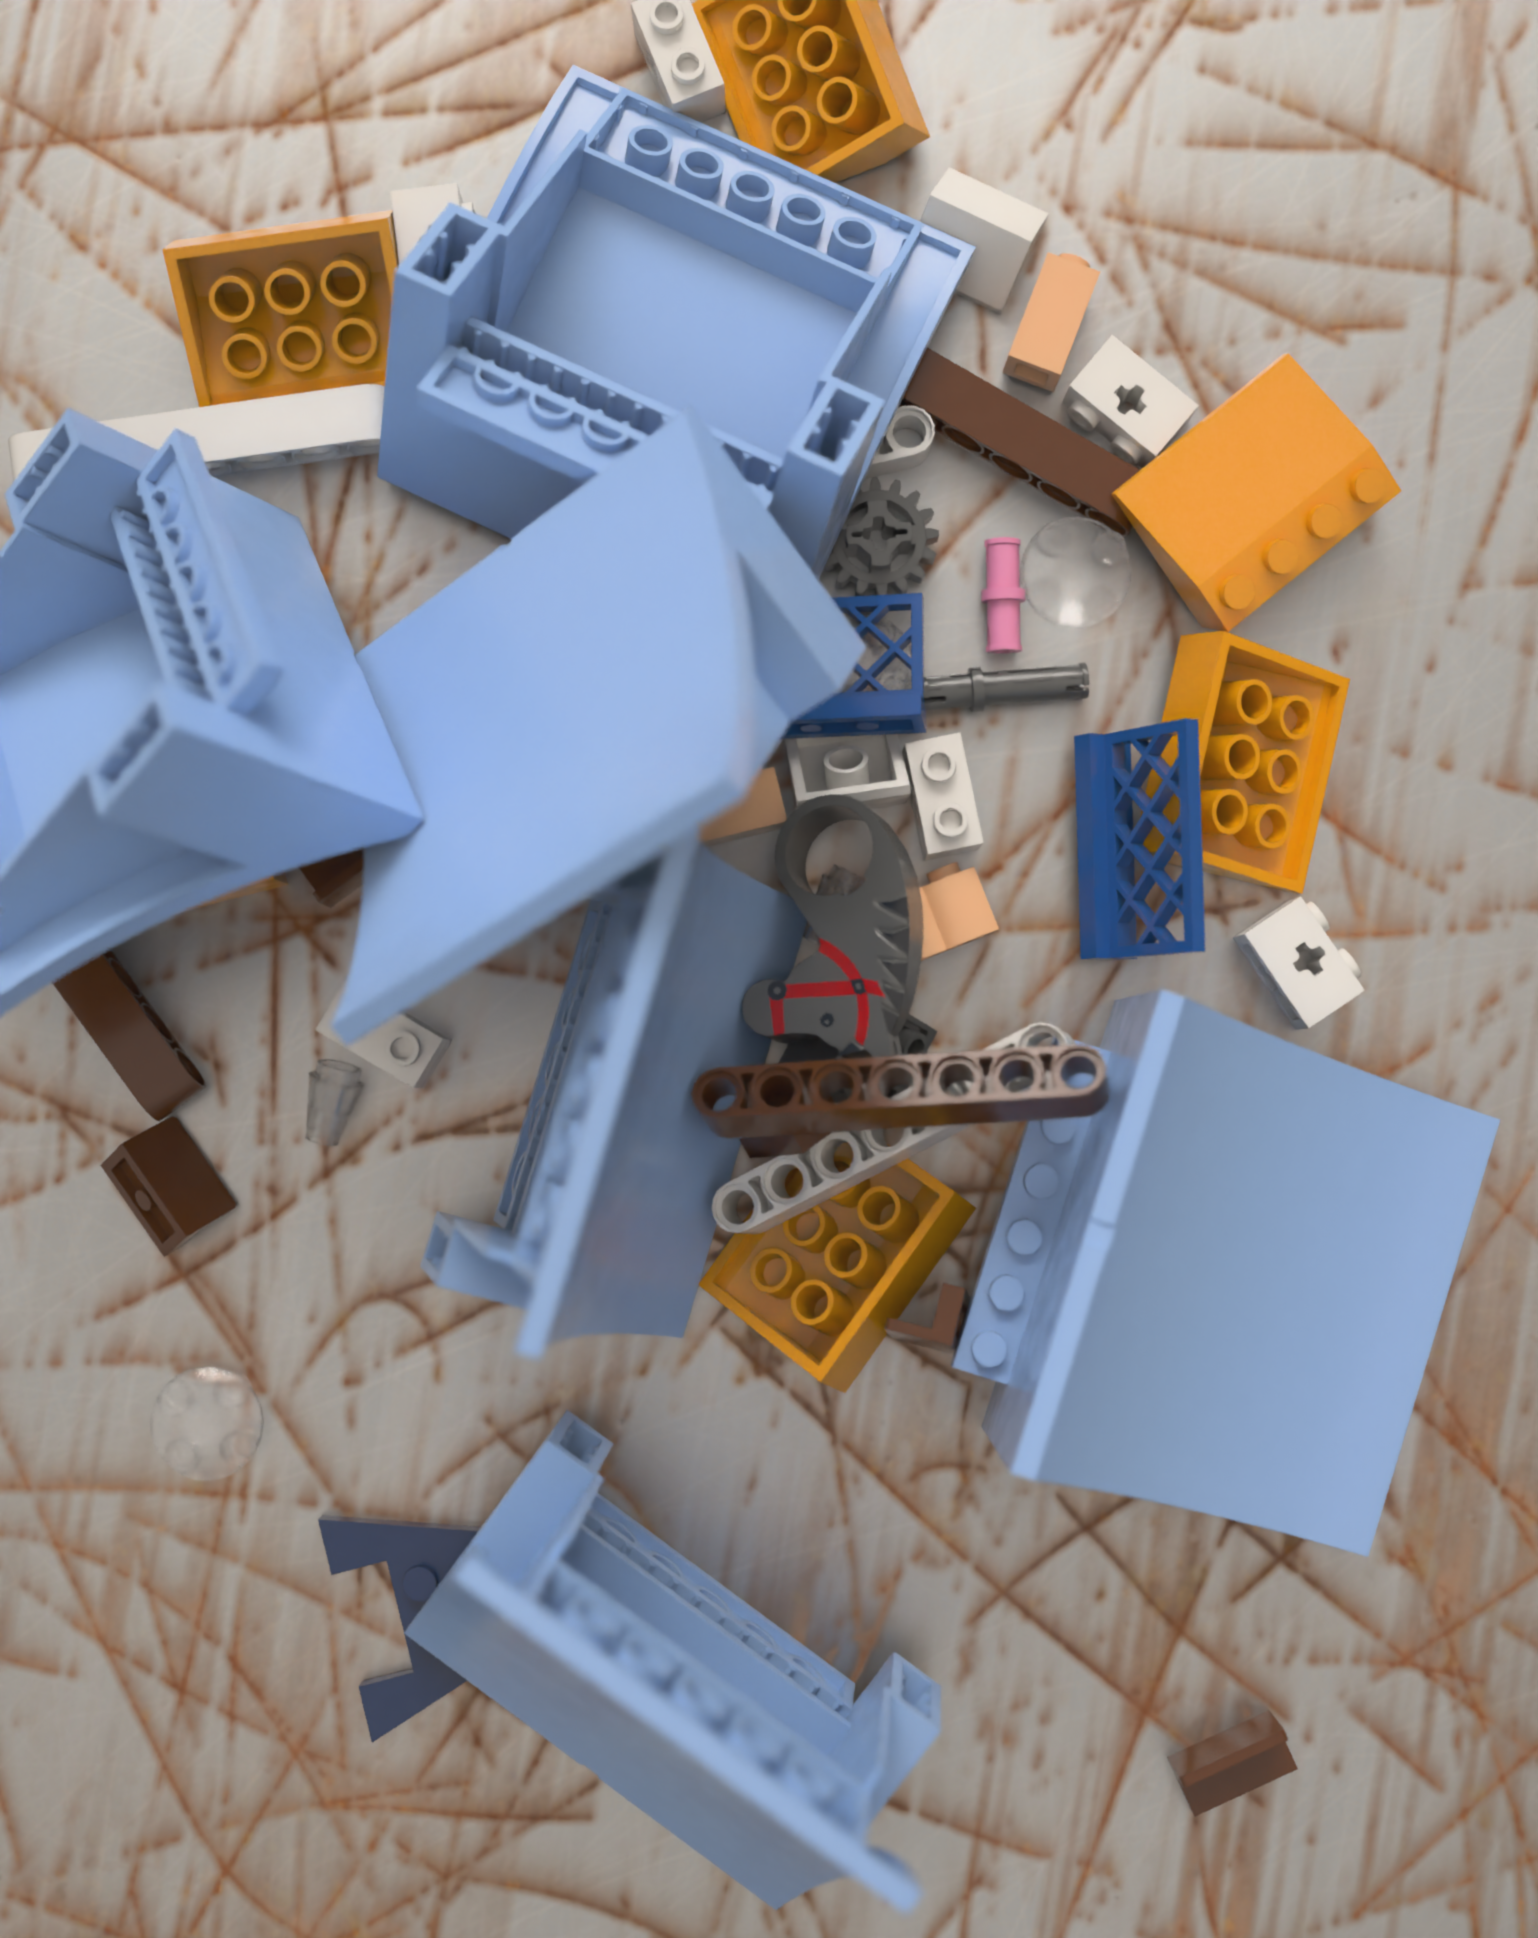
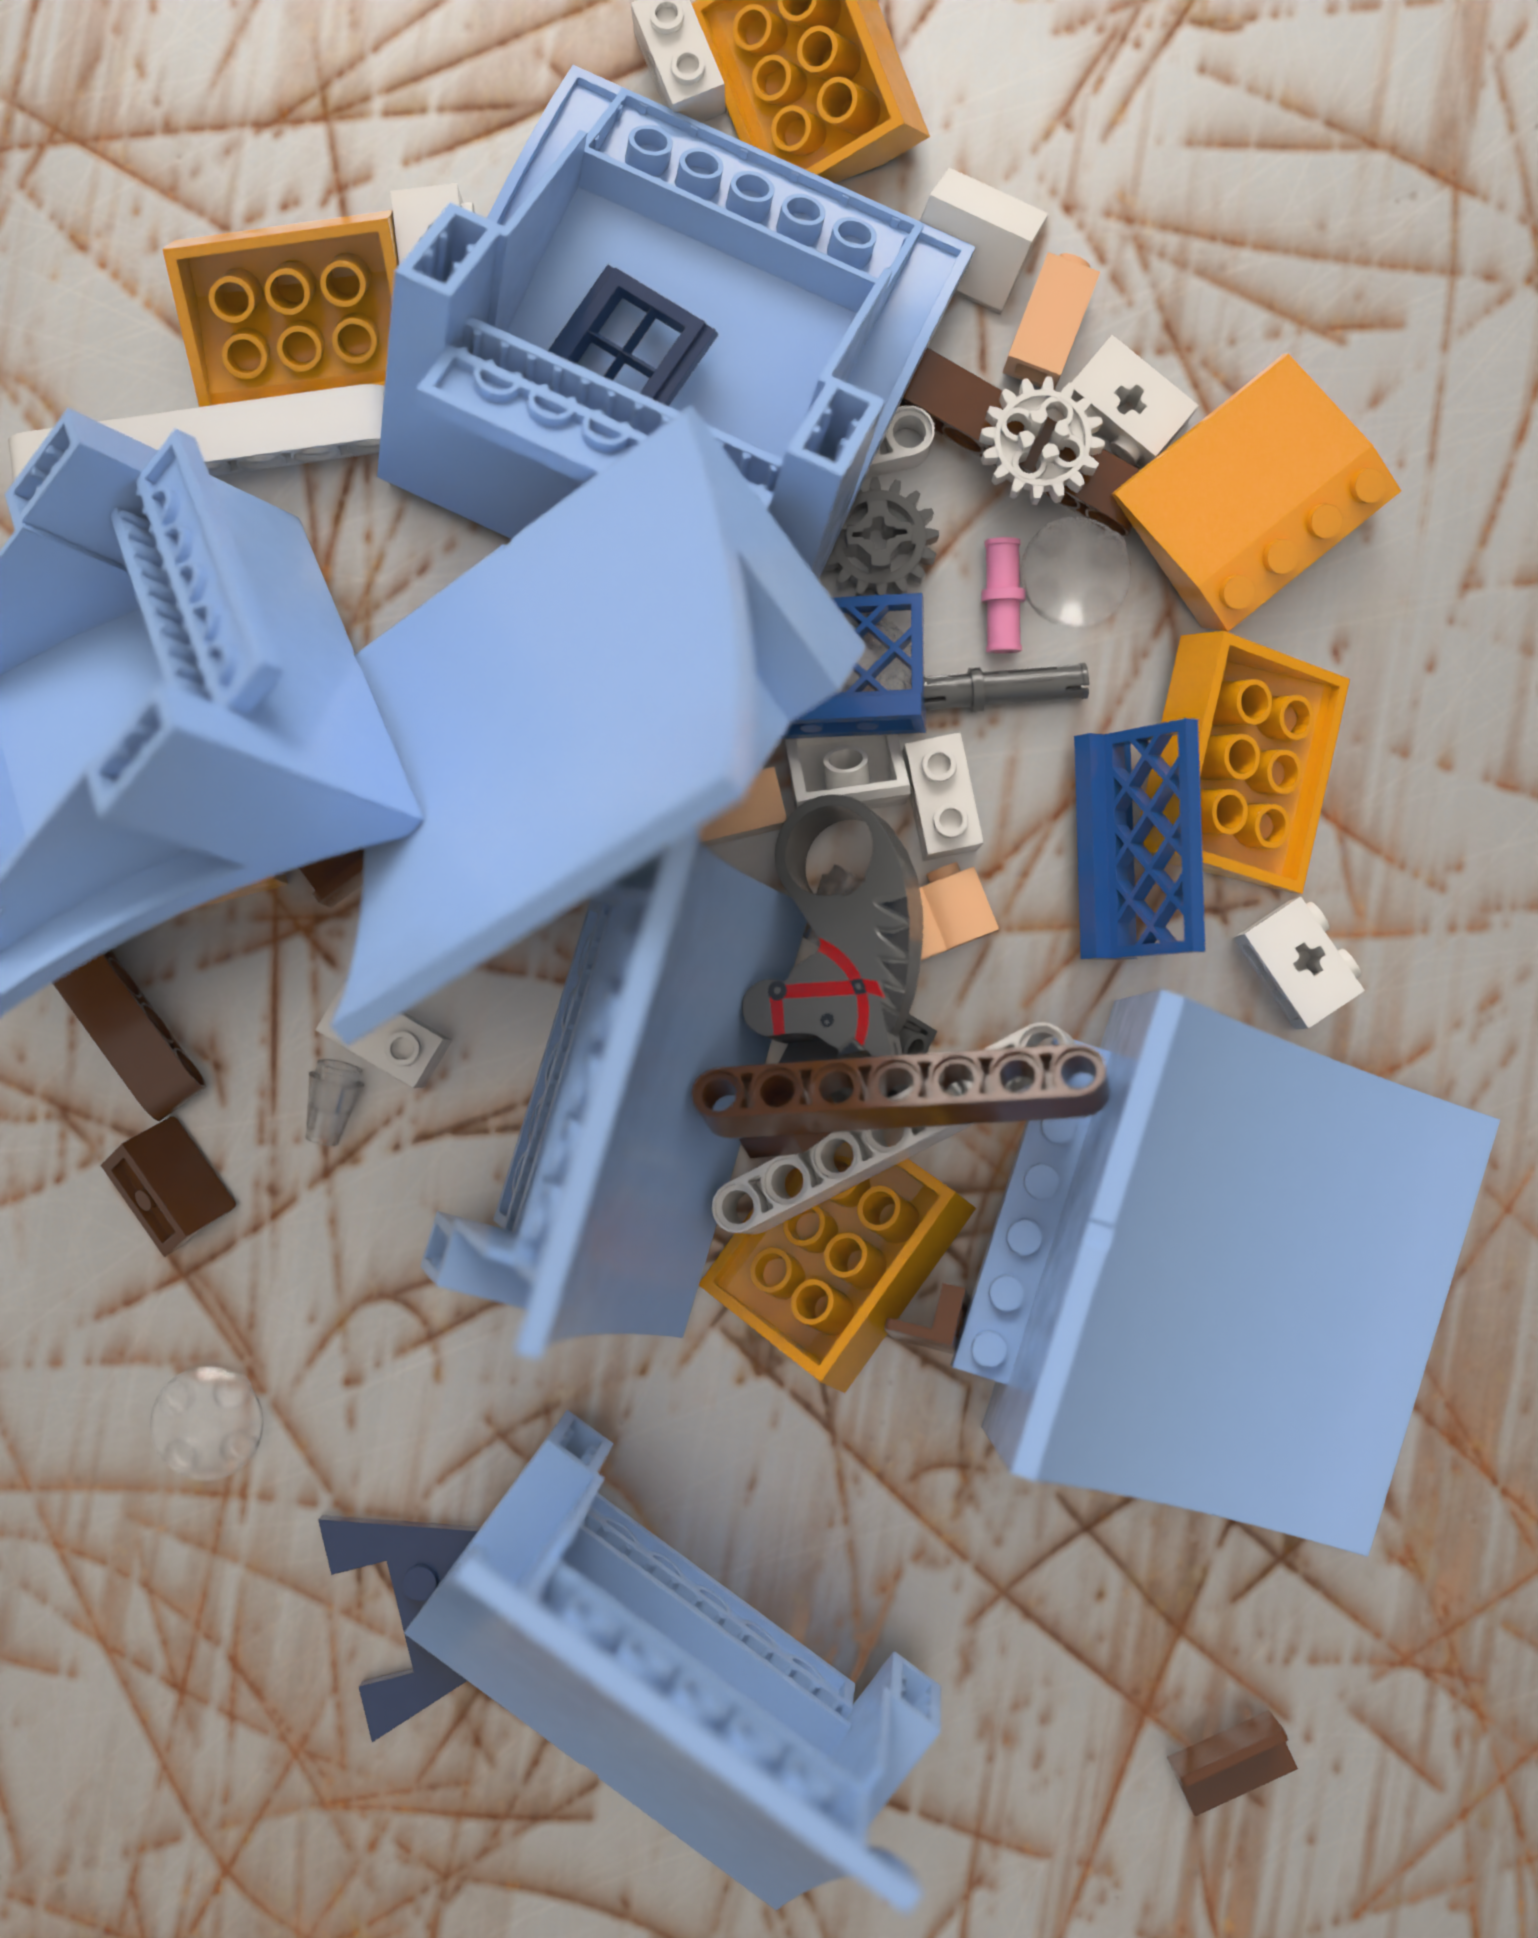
none -> dark blue piece [548,265,718,407]
none -> white gear [979,376,1105,505]

